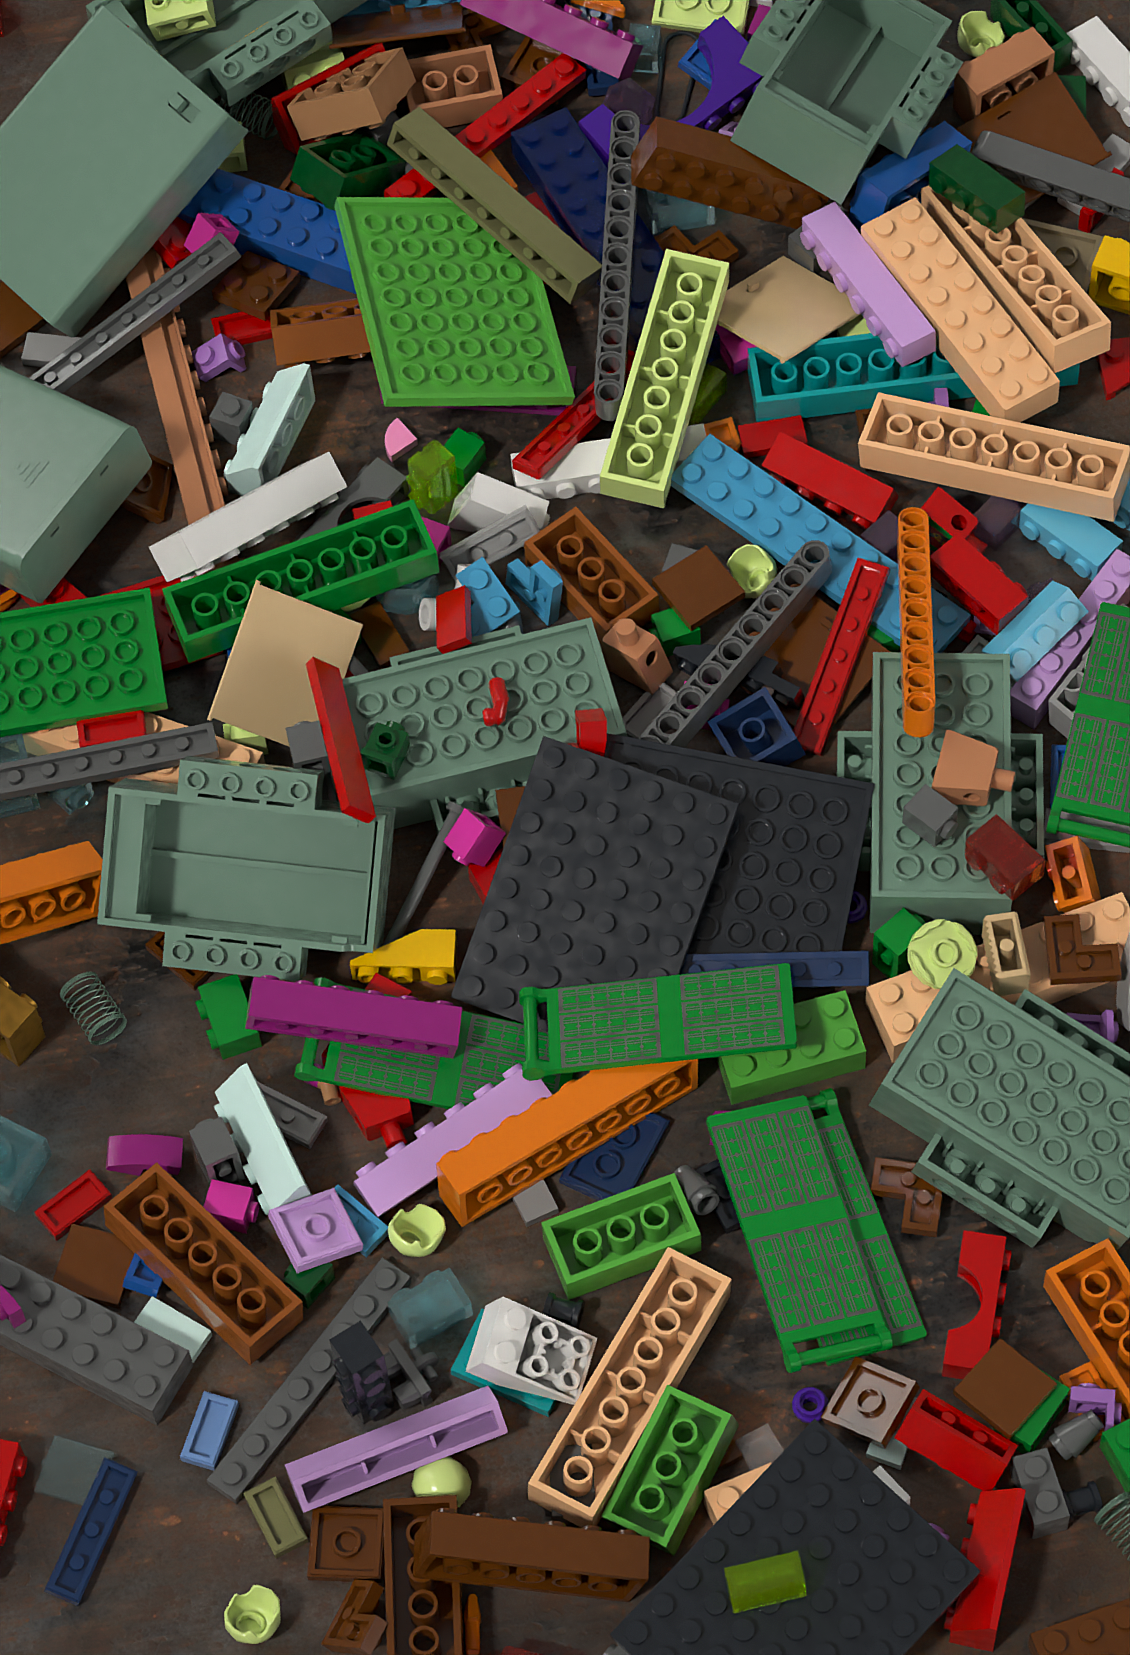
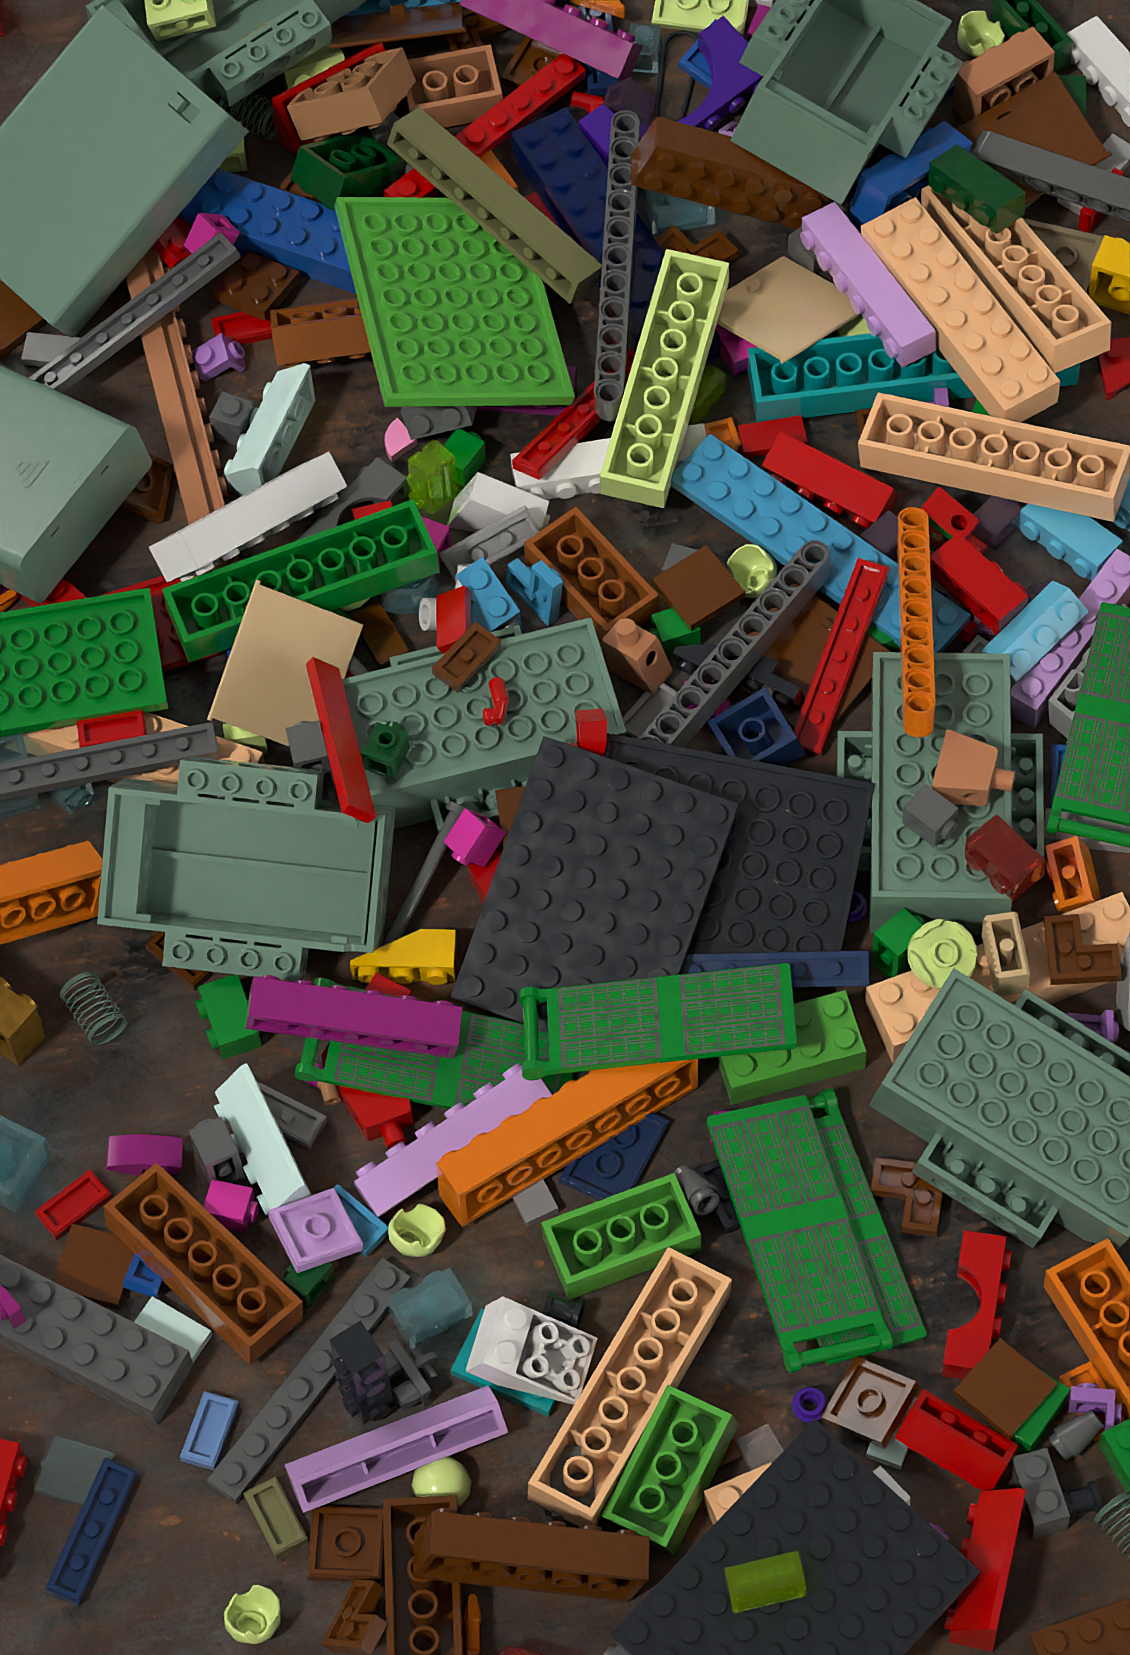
none -> dark grey brick [401,406,477,440]
none -> reddish brown plate [432,622,502,693]
none -> red arm [571,91,610,114]

